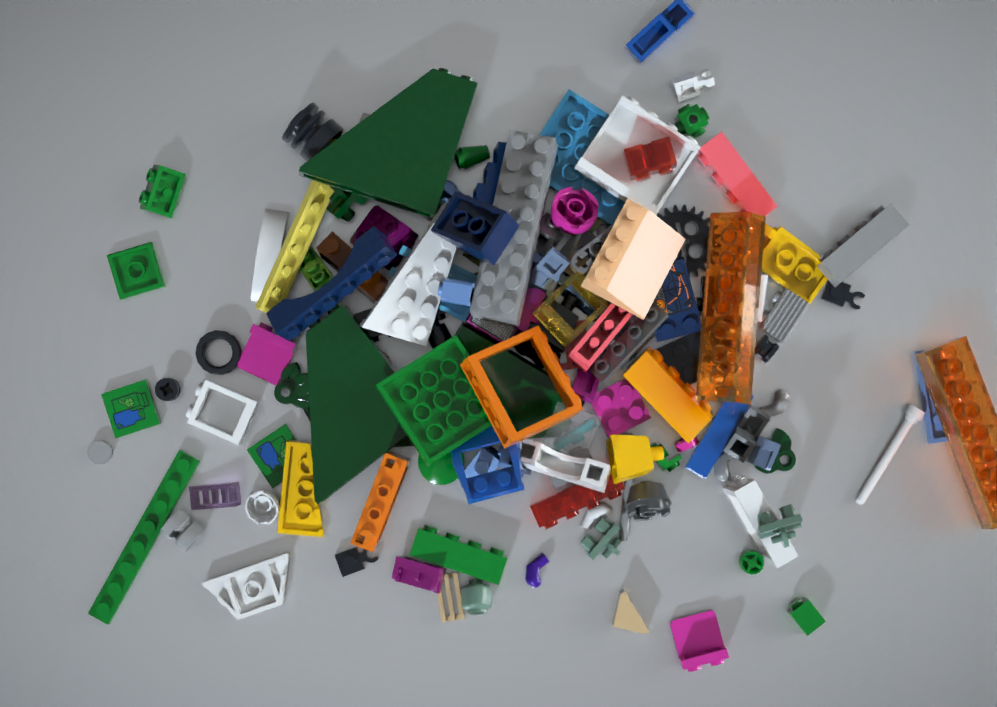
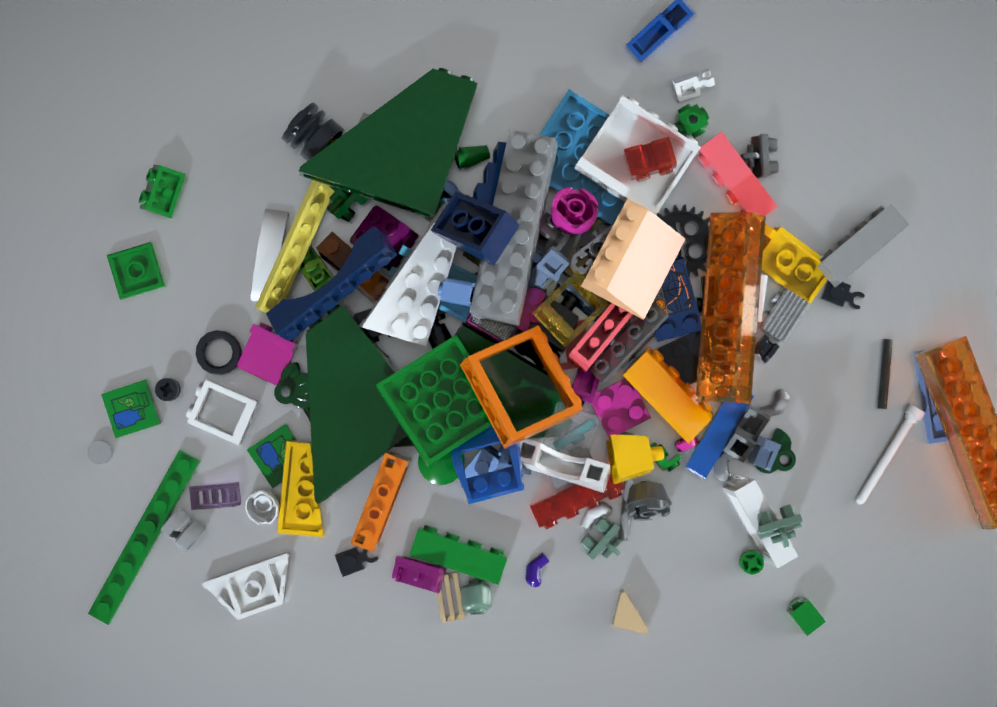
dark pink bracket [670,610,729,672] -> none
none -> dark grey hips [741,134,779,179]
none -> pearl dark grey bar [877,339,893,409]

